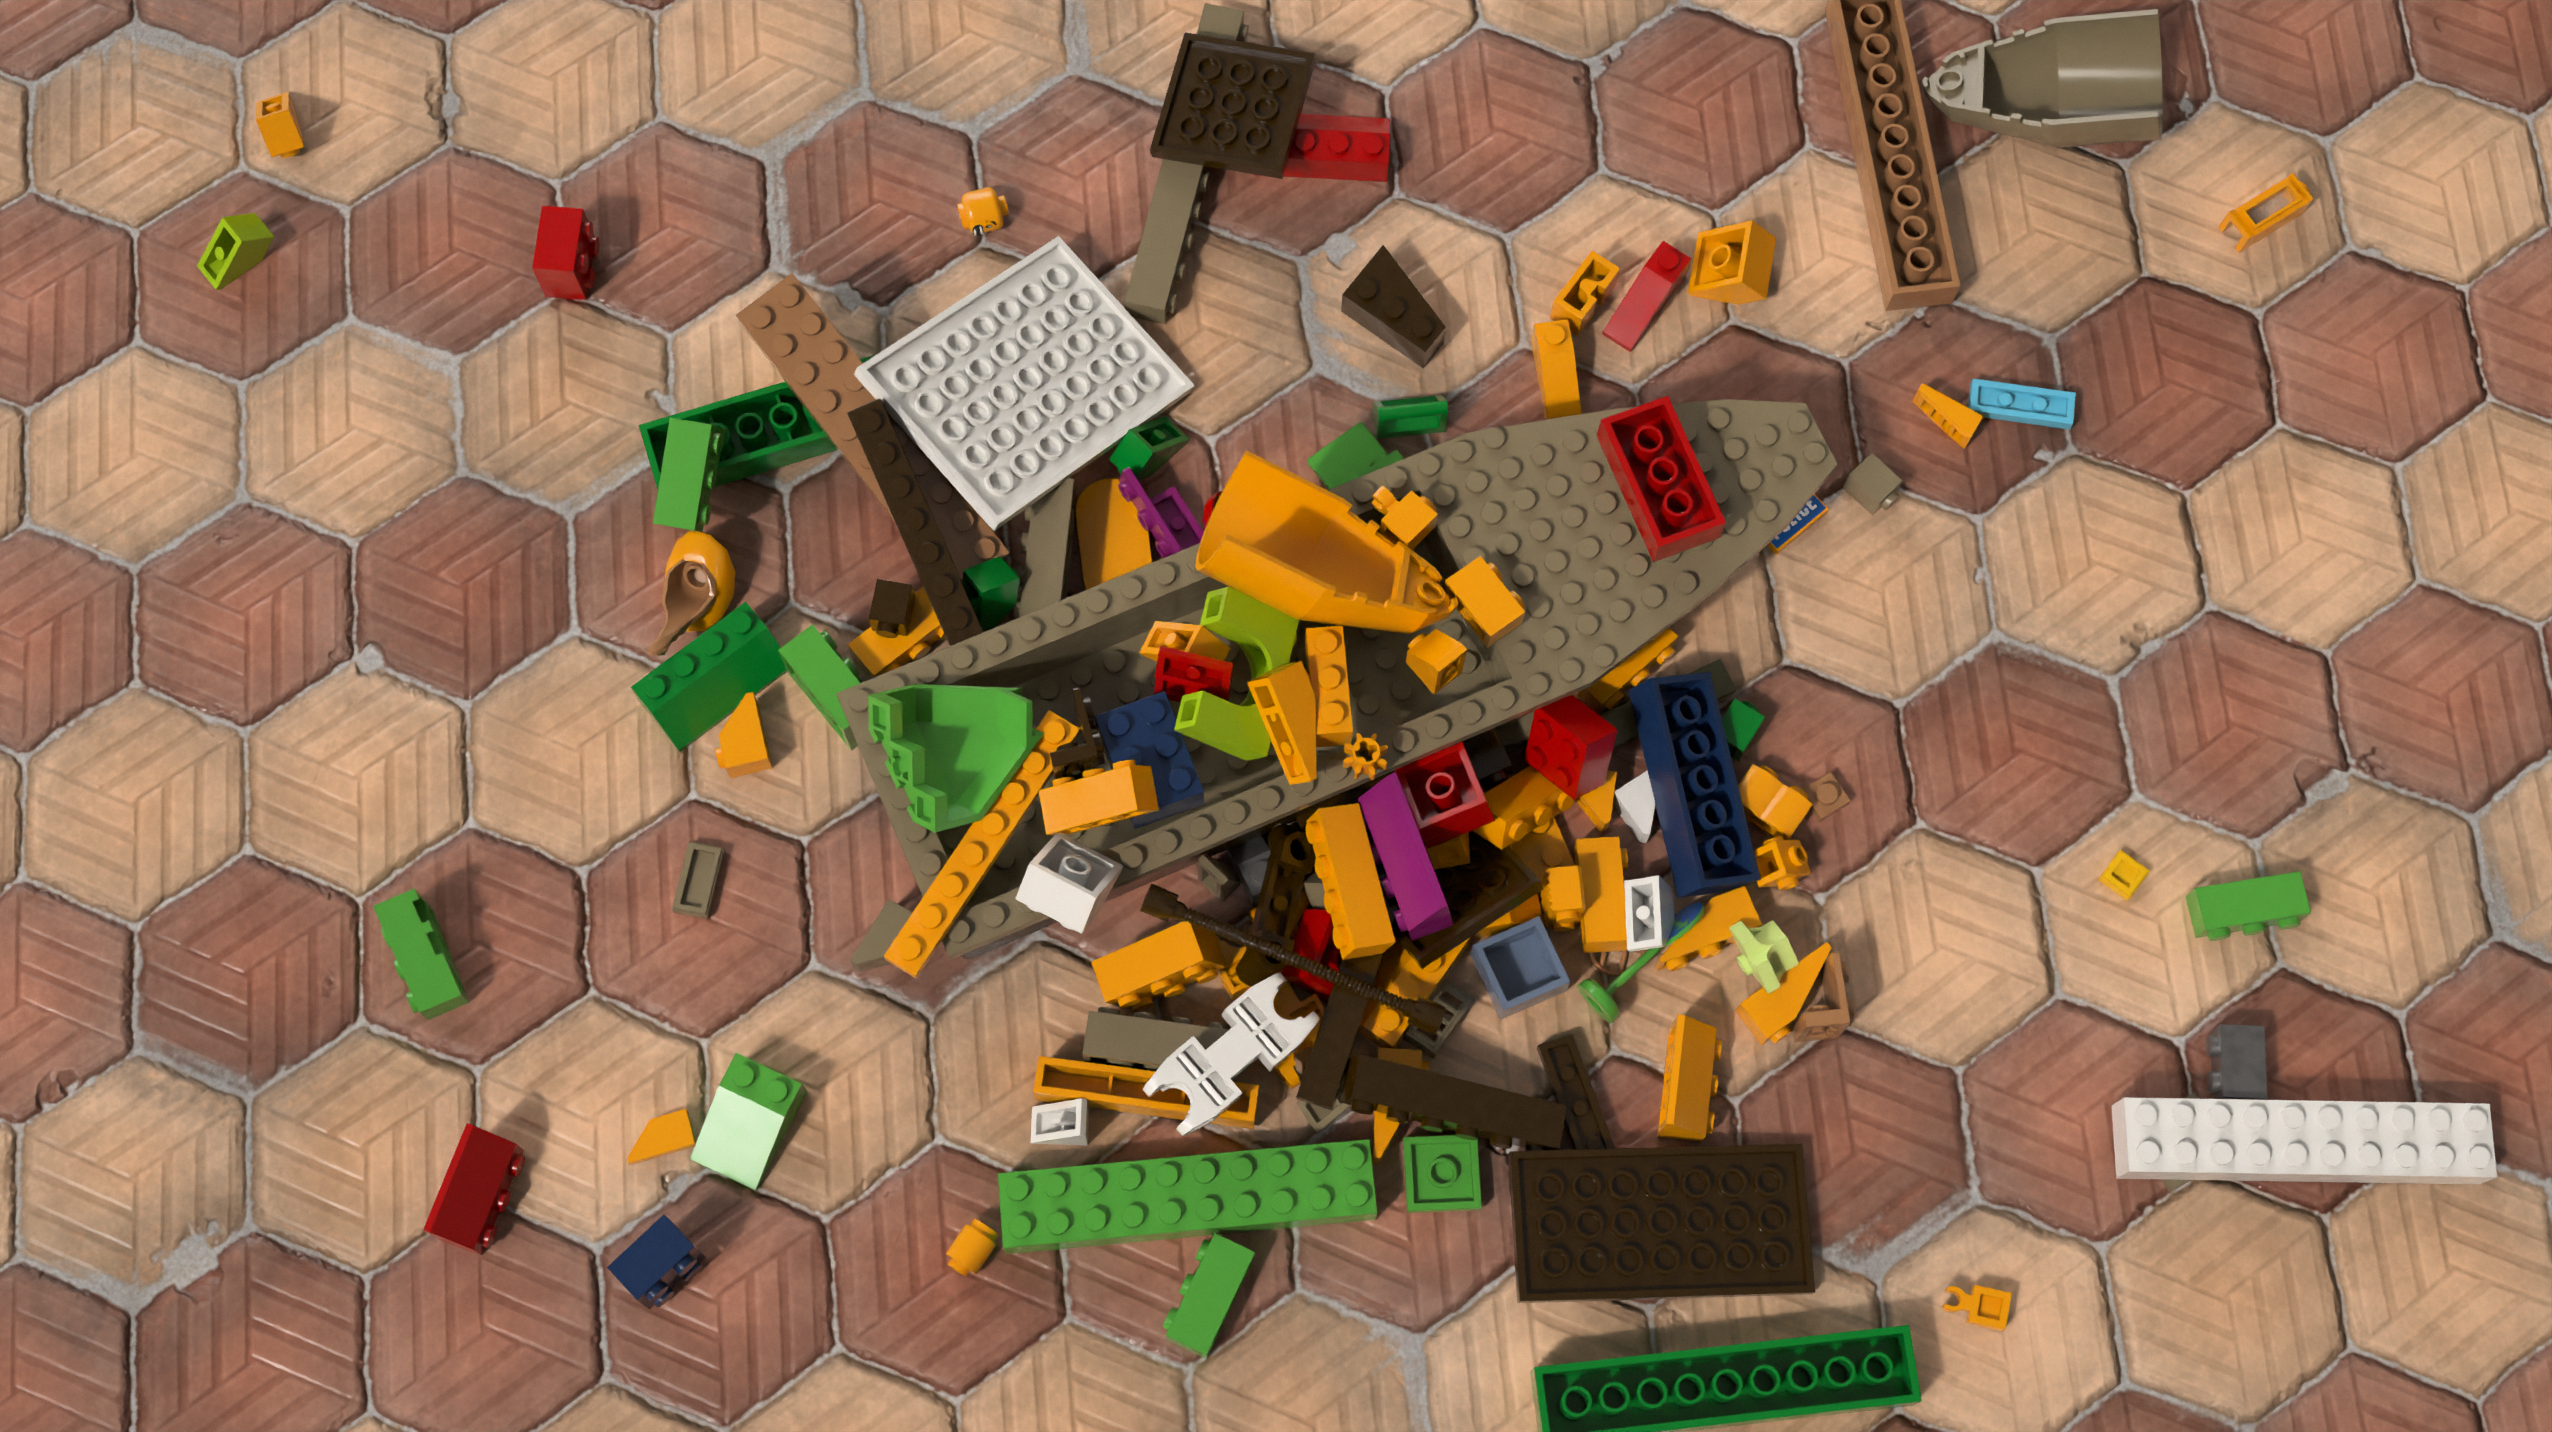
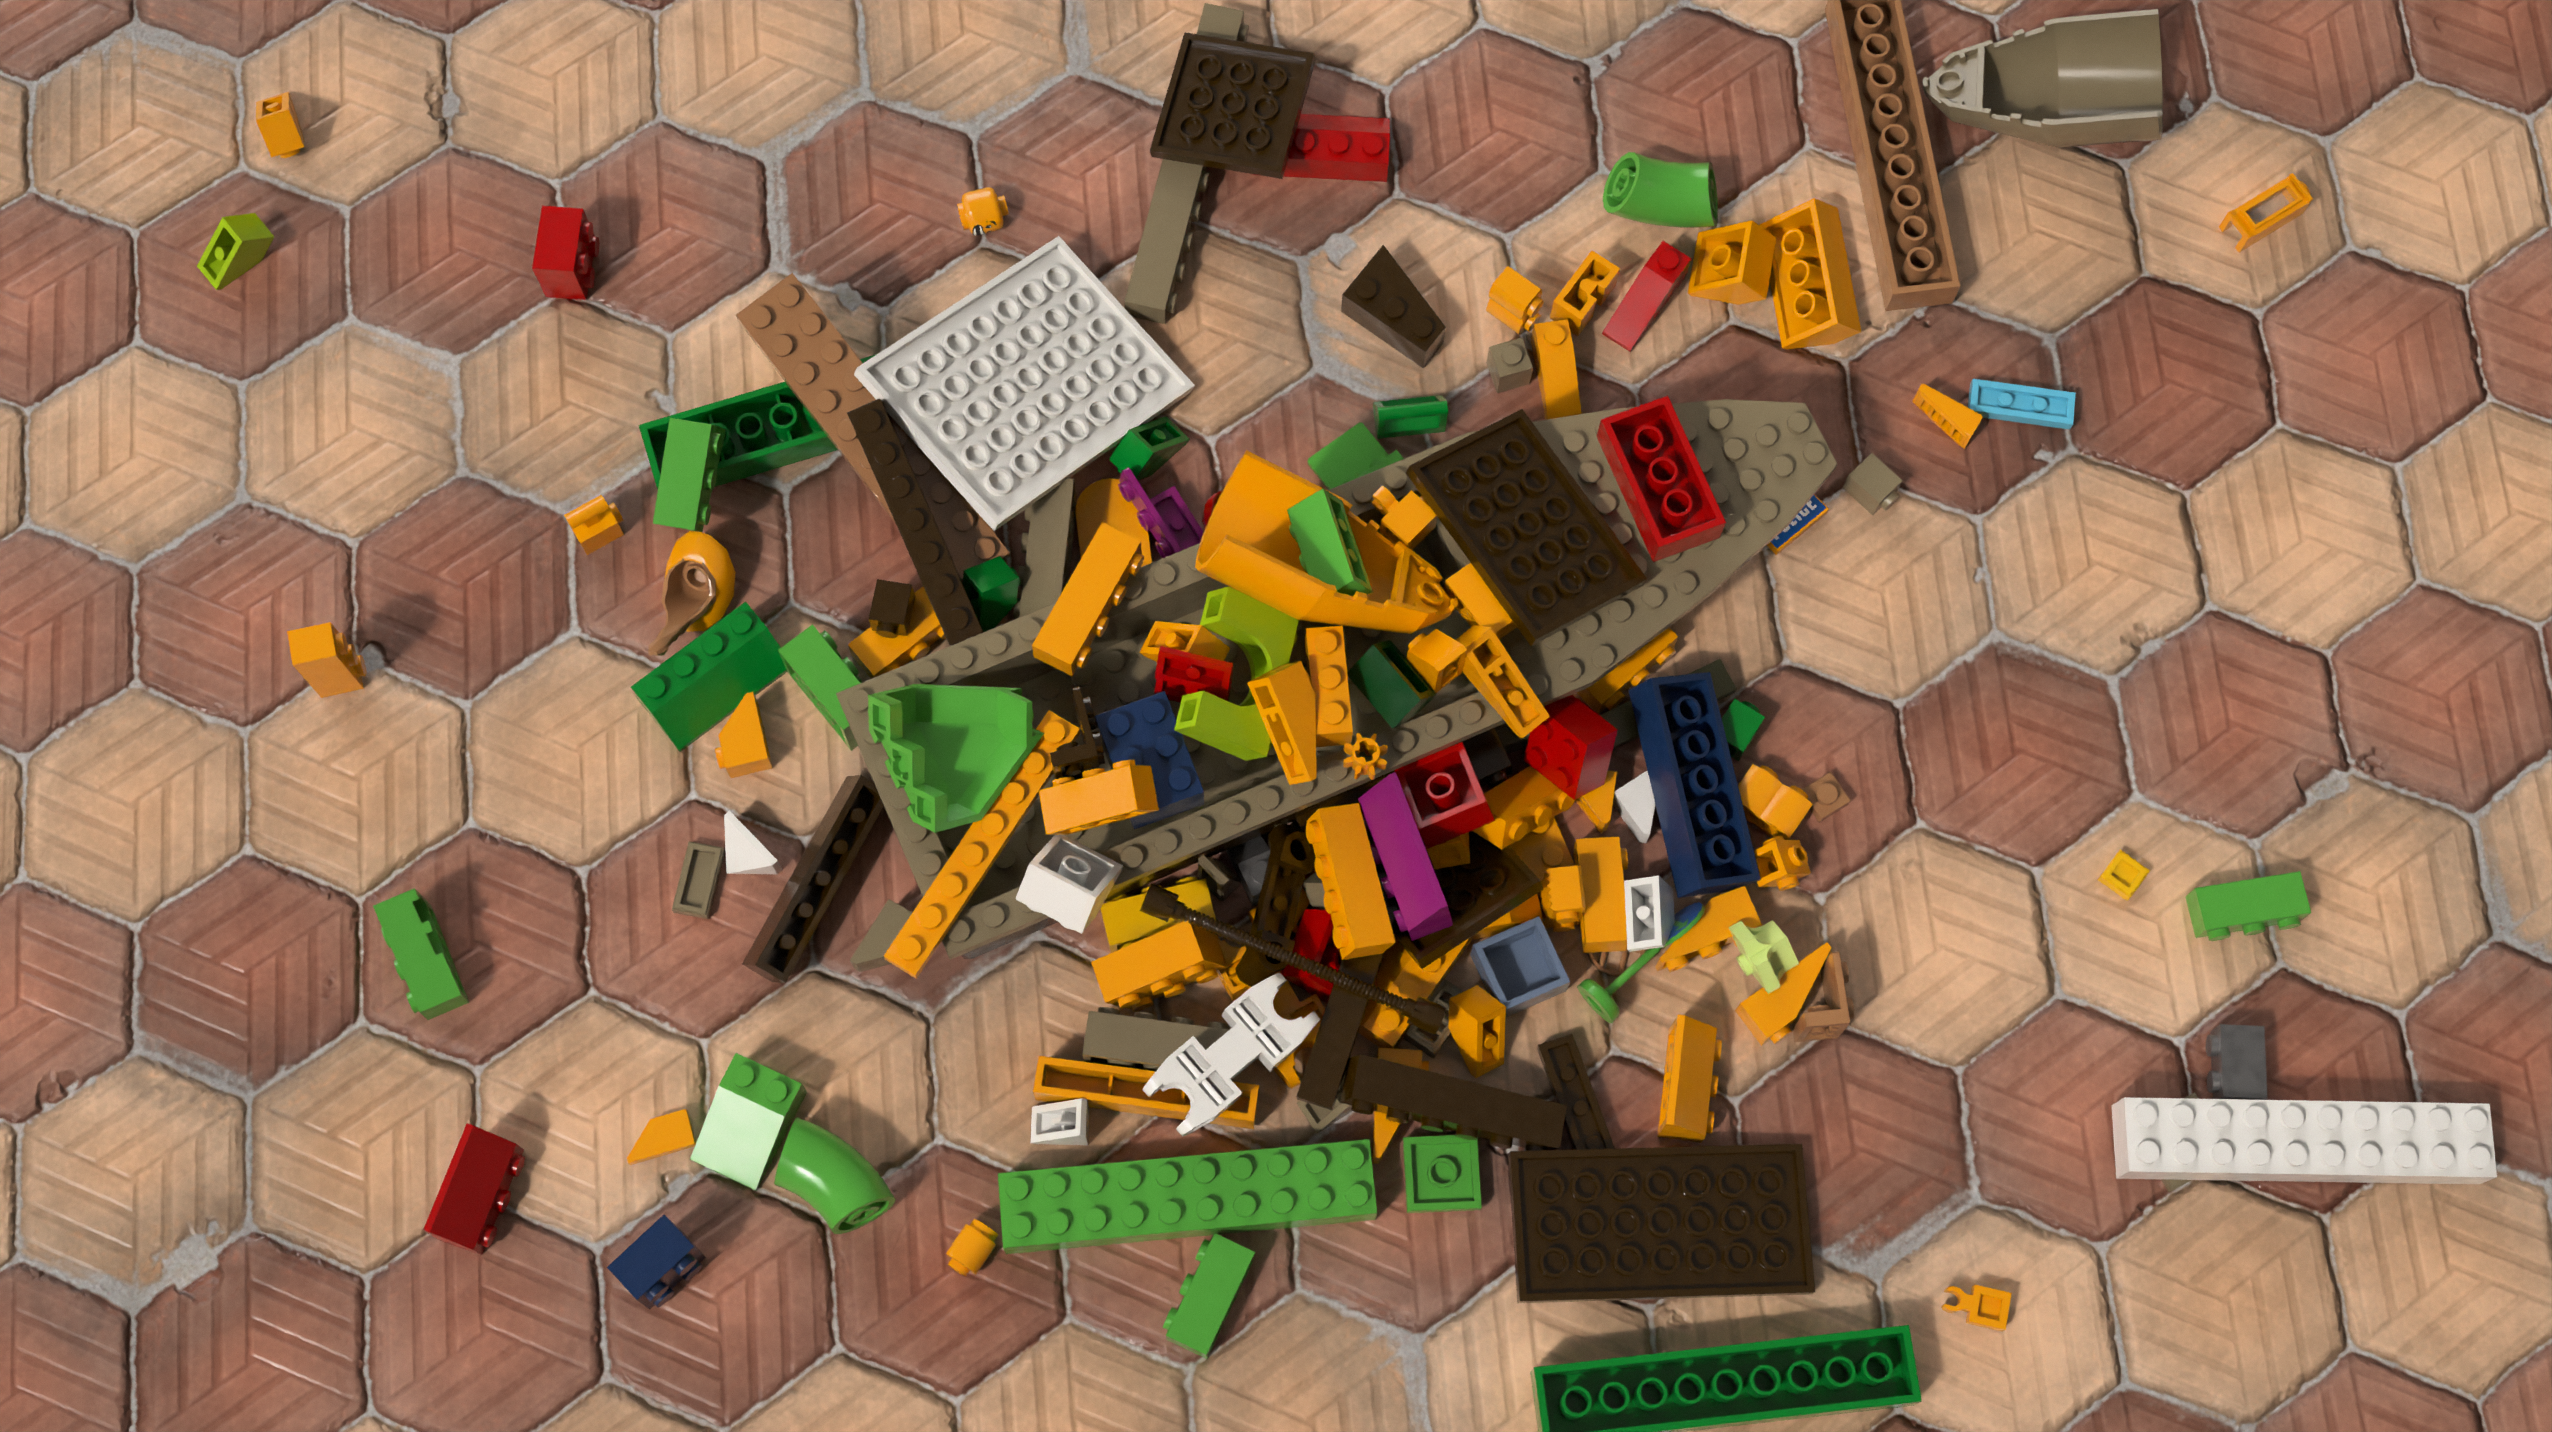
none -> light orange brick [287,622,367,698]
none -> light orange brick [564,495,624,555]
none -> white slope [724,810,783,874]
none -> dark brown brick [742,775,884,983]
none -> bright green brick [774,1117,896,1234]
none -> light orange brick [1032,522,1144,676]
none -> yellow brick [1100,877,1216,953]
none -> bright green brick [1287,489,1373,596]
none -> dark green brick [1347,640,1437,729]
none -> dark brown plate [1406,409,1647,646]
none -> light orange slope [1448,985,1506,1078]
none -> light orange slope [1455,625,1550,738]
none -> light orange brick [1486,266,1544,335]
none -> dark tan brick [1486,338,1533,393]
none -> bright green brick [1603,152,1718,228]
none -> light orange slope [1759,198,1861,349]

